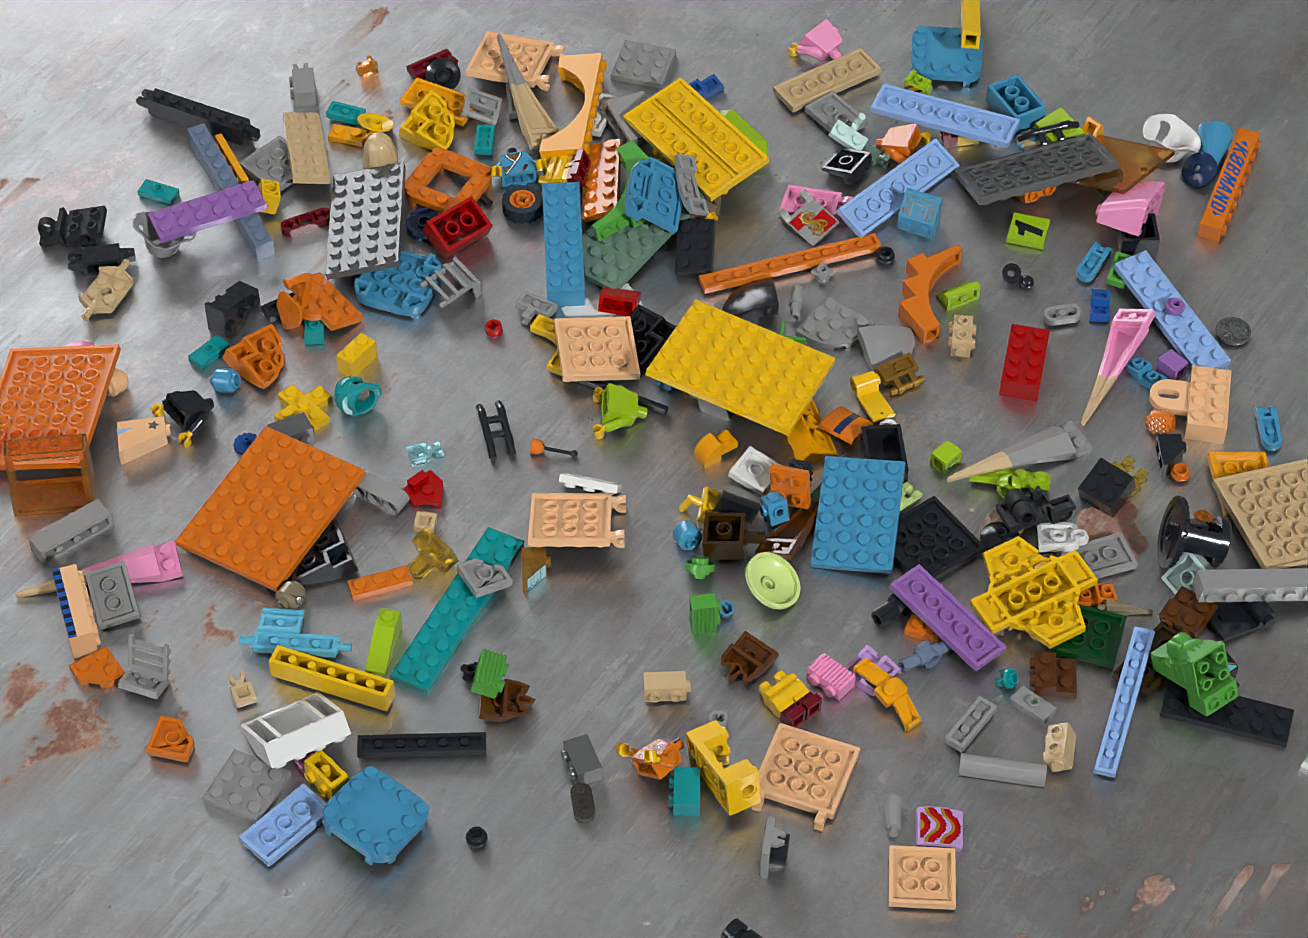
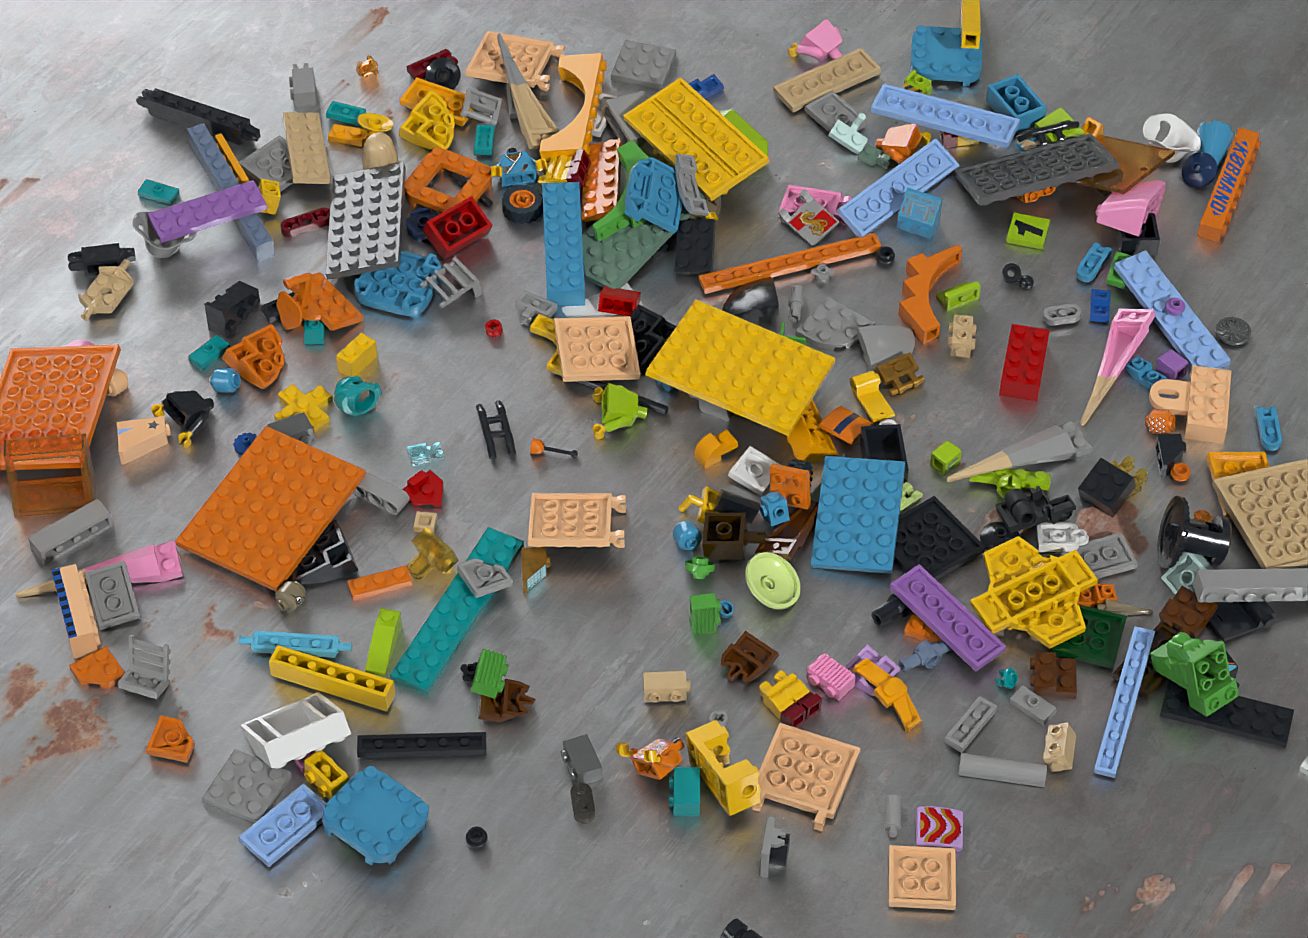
black plate [38,205,107,247] -> none
tan plate [229,671,257,708] -> none
medium azure plate [258,608,305,633] -> none
white plate [559,472,622,496] -> none
black slope [821,147,872,185] -> none

